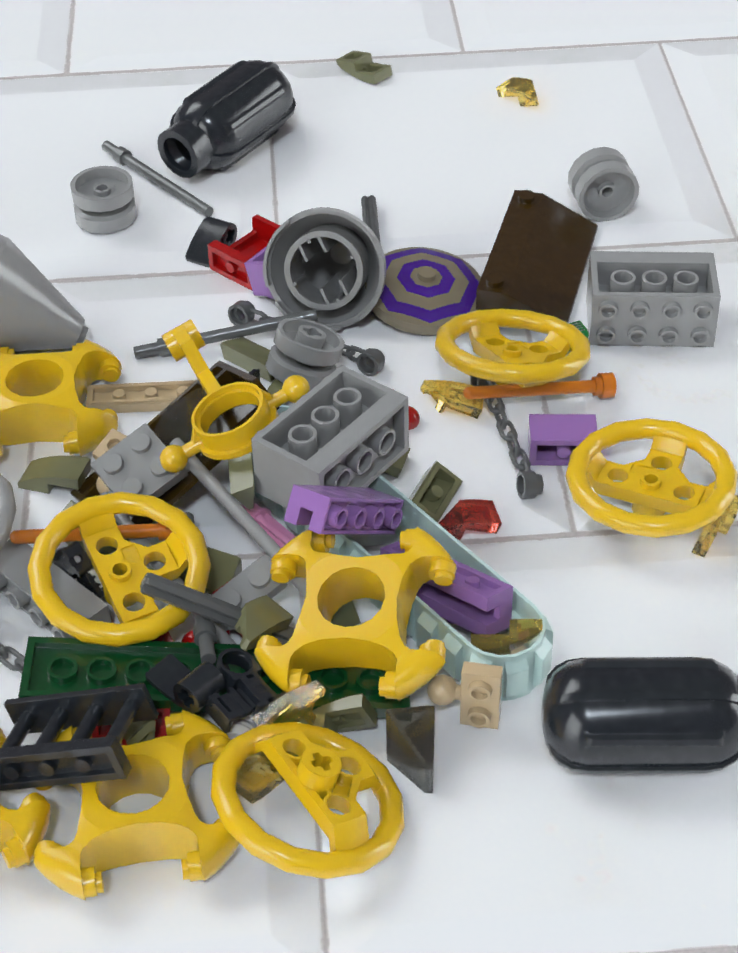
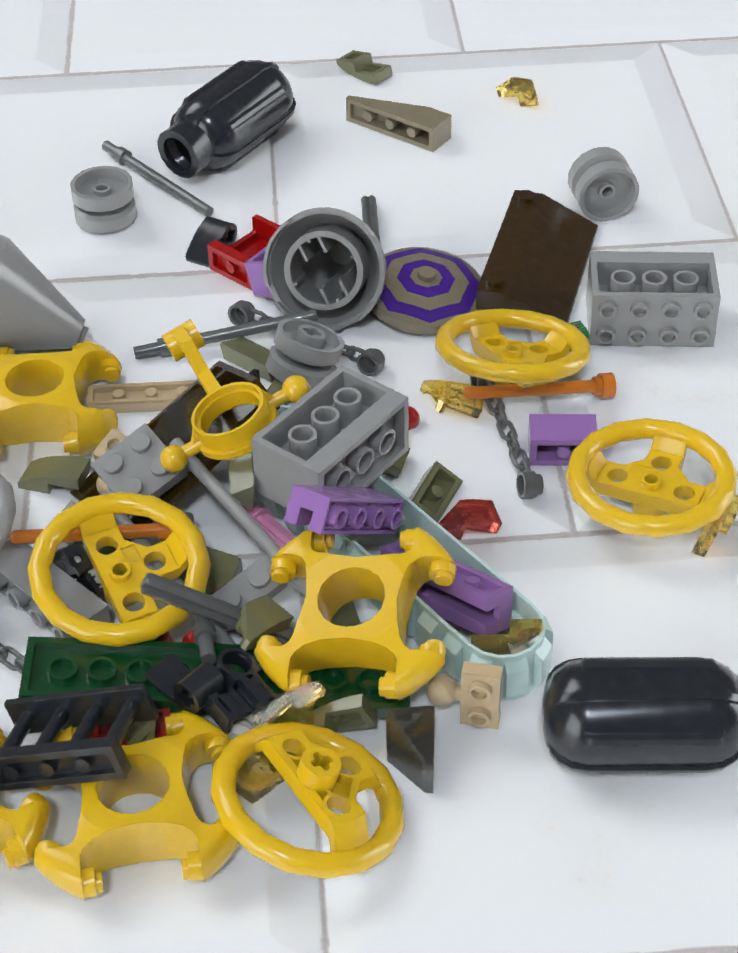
none -> dark tan slope [346,95,452,152]

